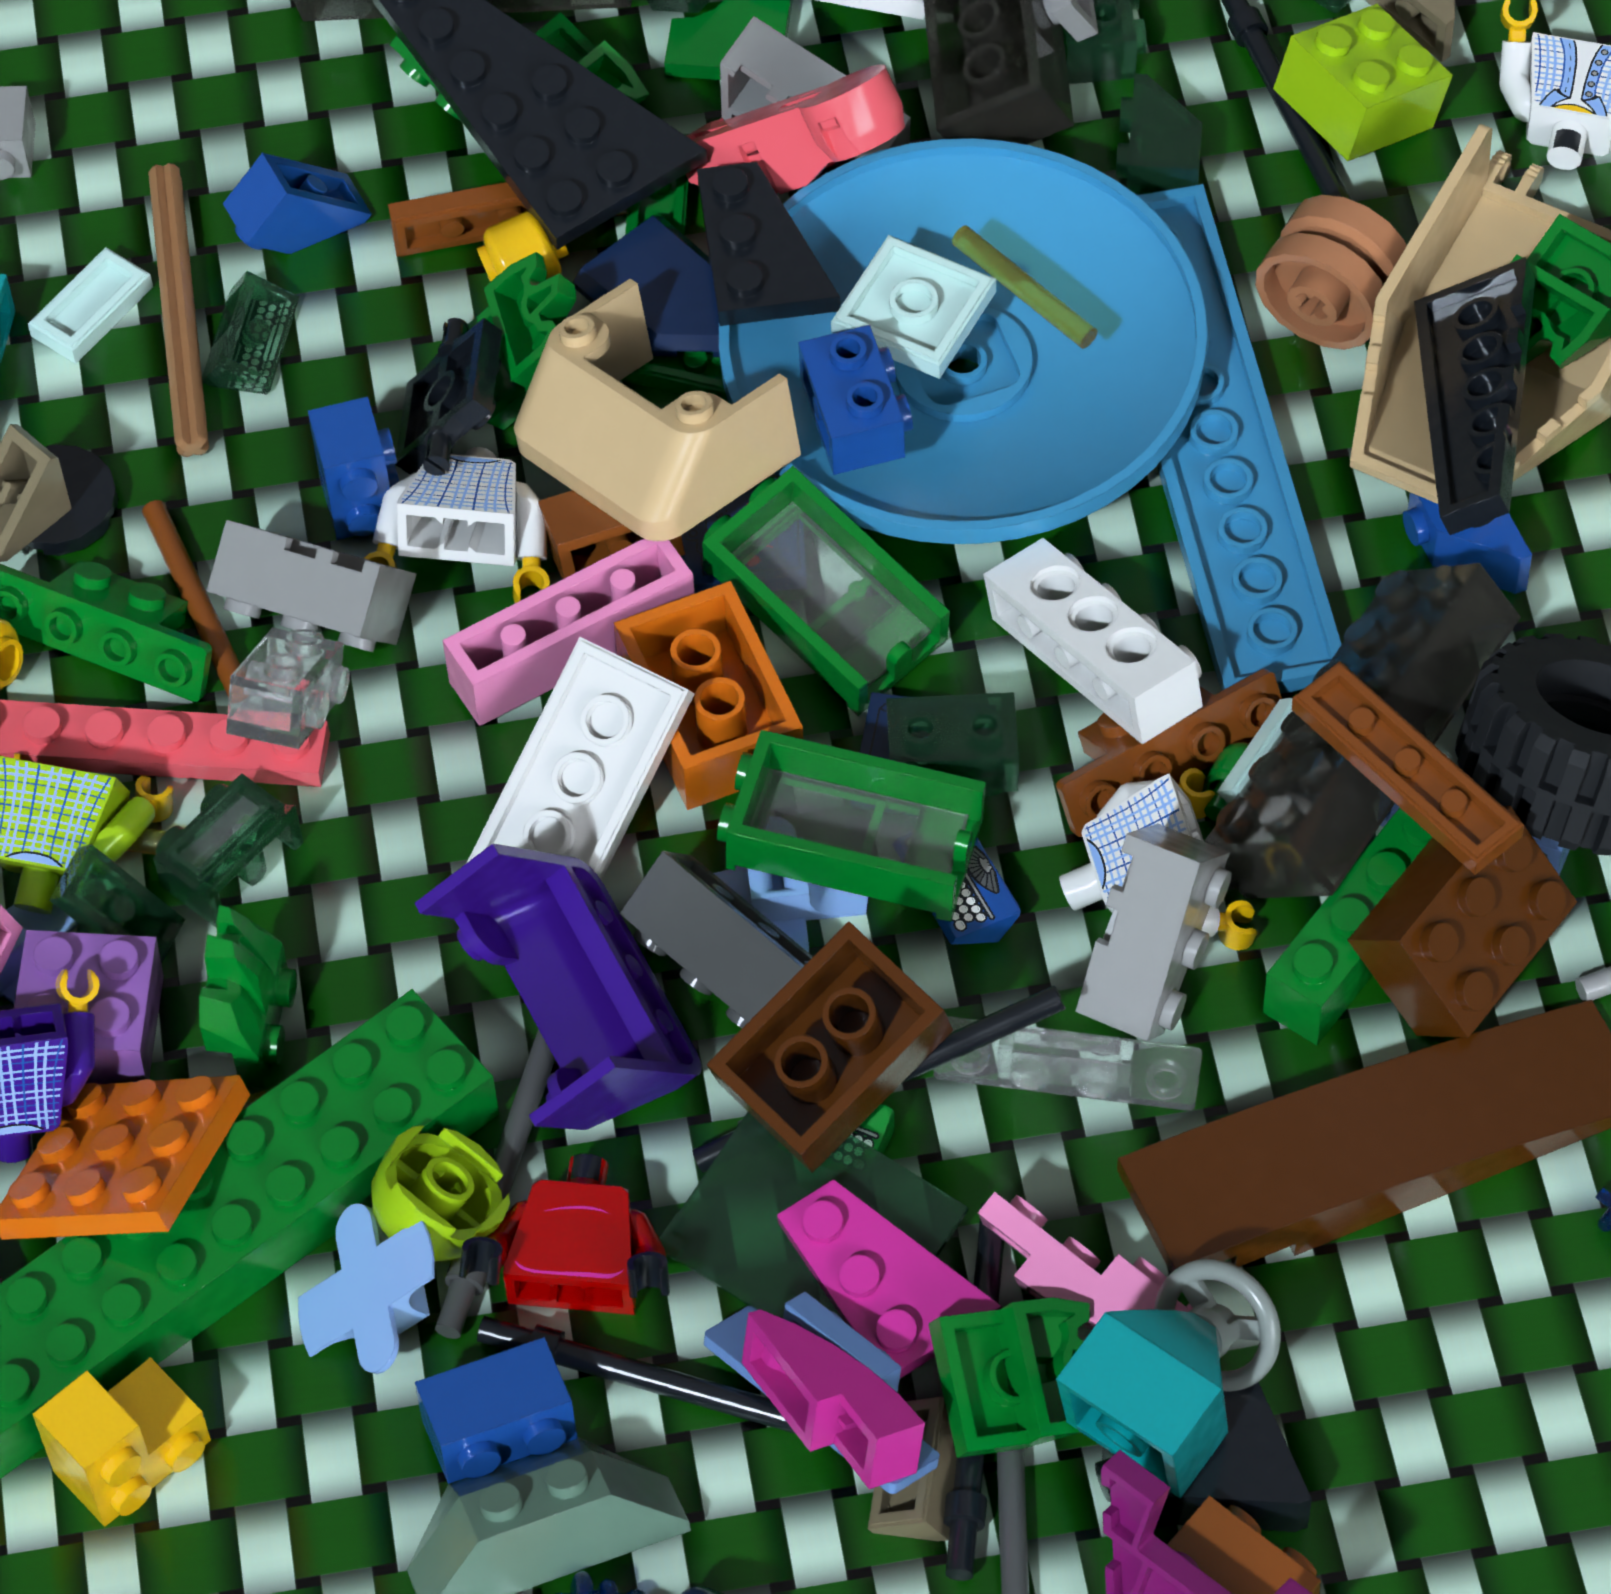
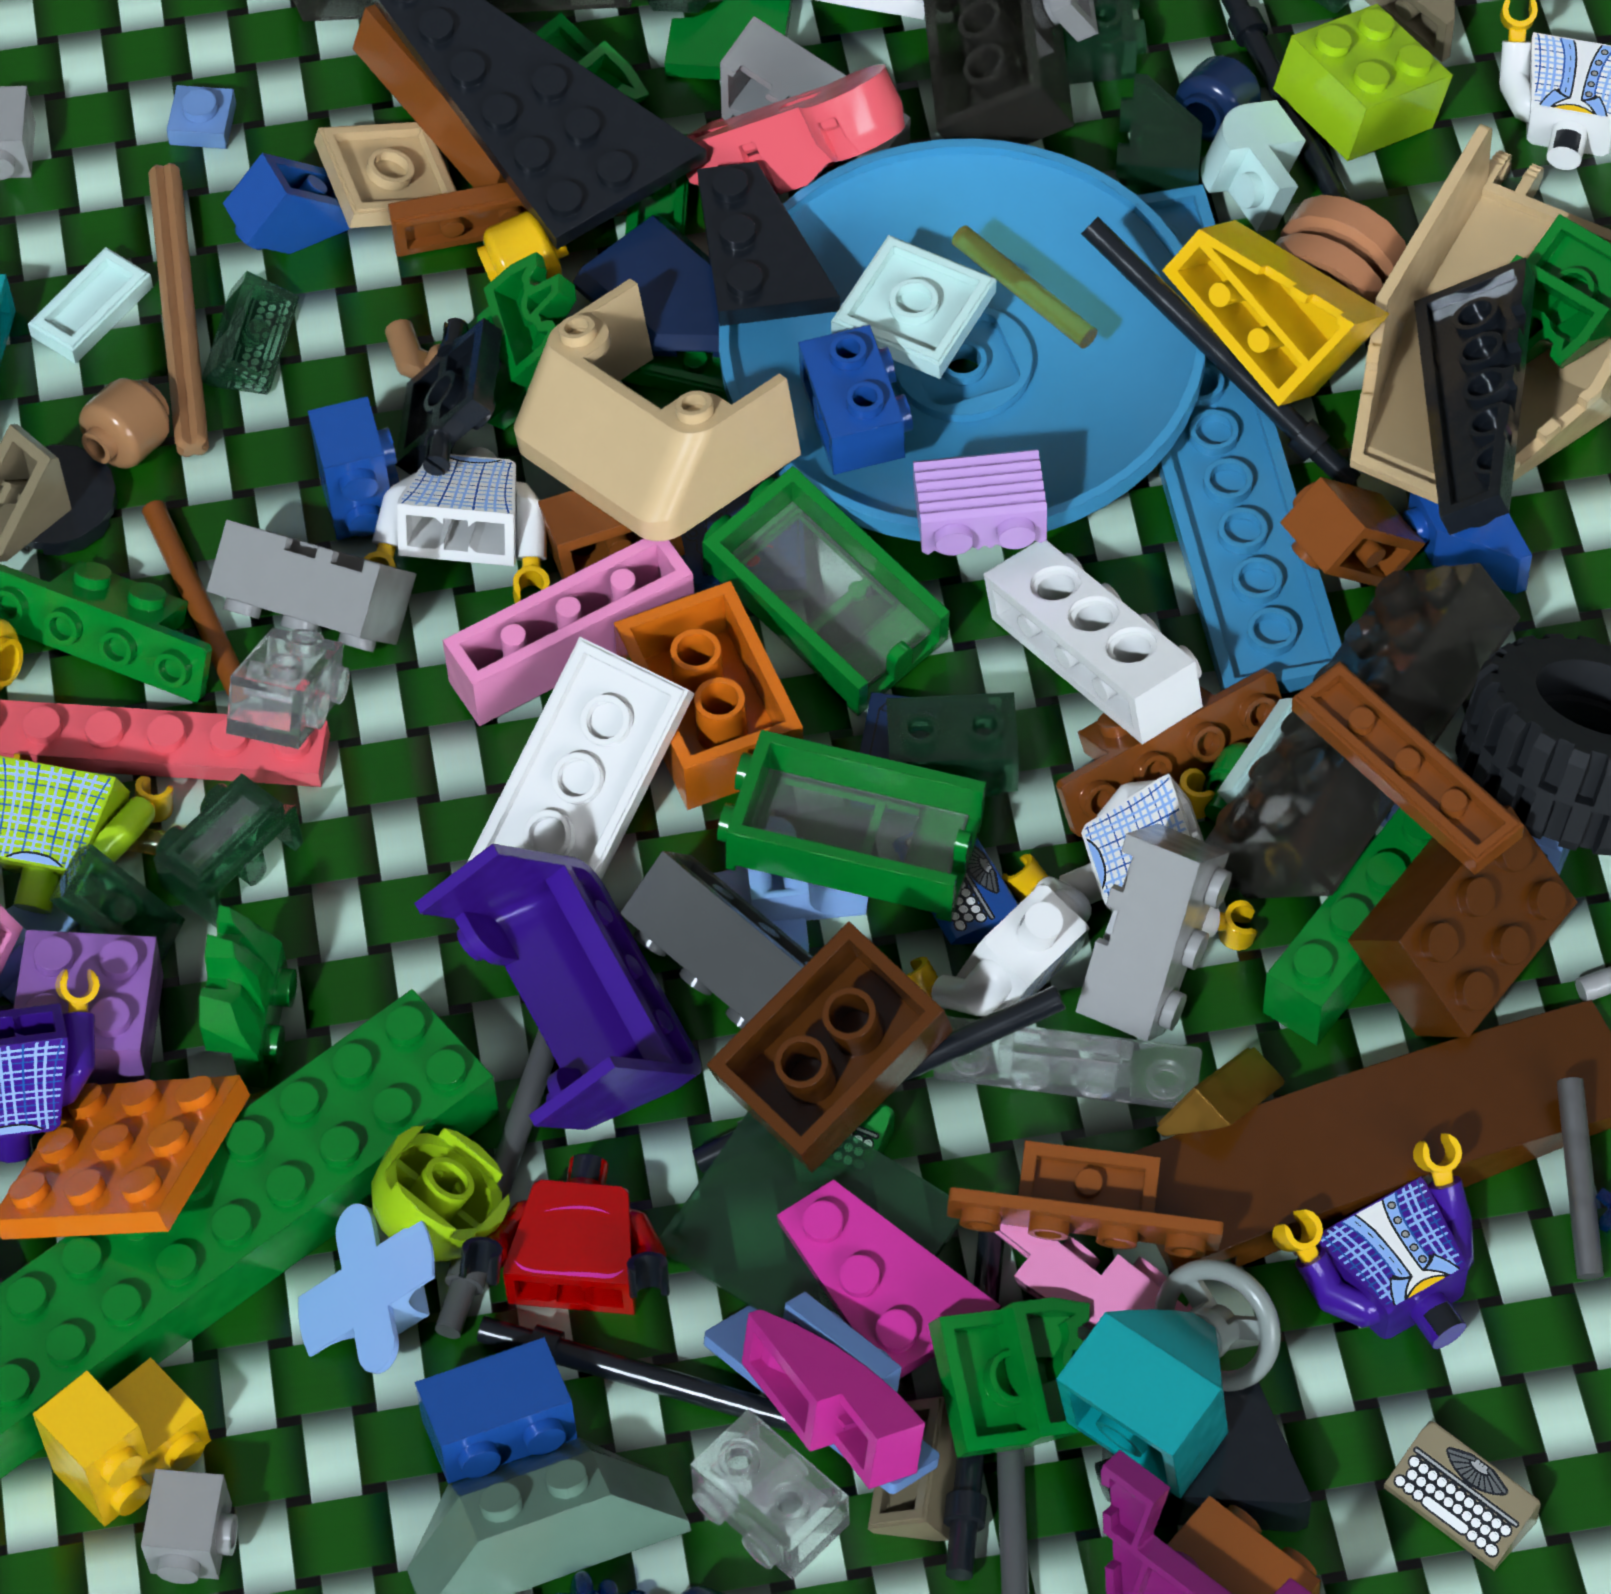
none -> medium nougat head [79,378,169,469]
none -> light grey brick [141,1469,238,1584]
none -> medium blue plate [167,85,236,149]
none -> tan tile [314,122,457,228]
none -> dark orange tile [352,4,506,188]
none -> medium nougat arm [385,319,440,379]
none -> clear brick [690,1408,850,1580]
none -> white torso [906,854,1091,1017]
none -> lavender brick [913,449,1047,556]
none -> dark orange bracket [947,1140,1224,1258]
none -> black bar [1081,217,1361,485]
none -> pearl gold slope [1156,1047,1285,1137]
none -> yellow wedge [1162,220,1390,407]
none -> dark blue head [1175,55,1261,143]
none -> light aqua brick [1201,100,1306,232]
none -> torso [1272,1133,1474,1349]
none -> dark orange brick [1280,477,1426,589]
none -> slope [1384,1421,1541,1571]
none -> flat silver bar [1557,1077,1604,1280]

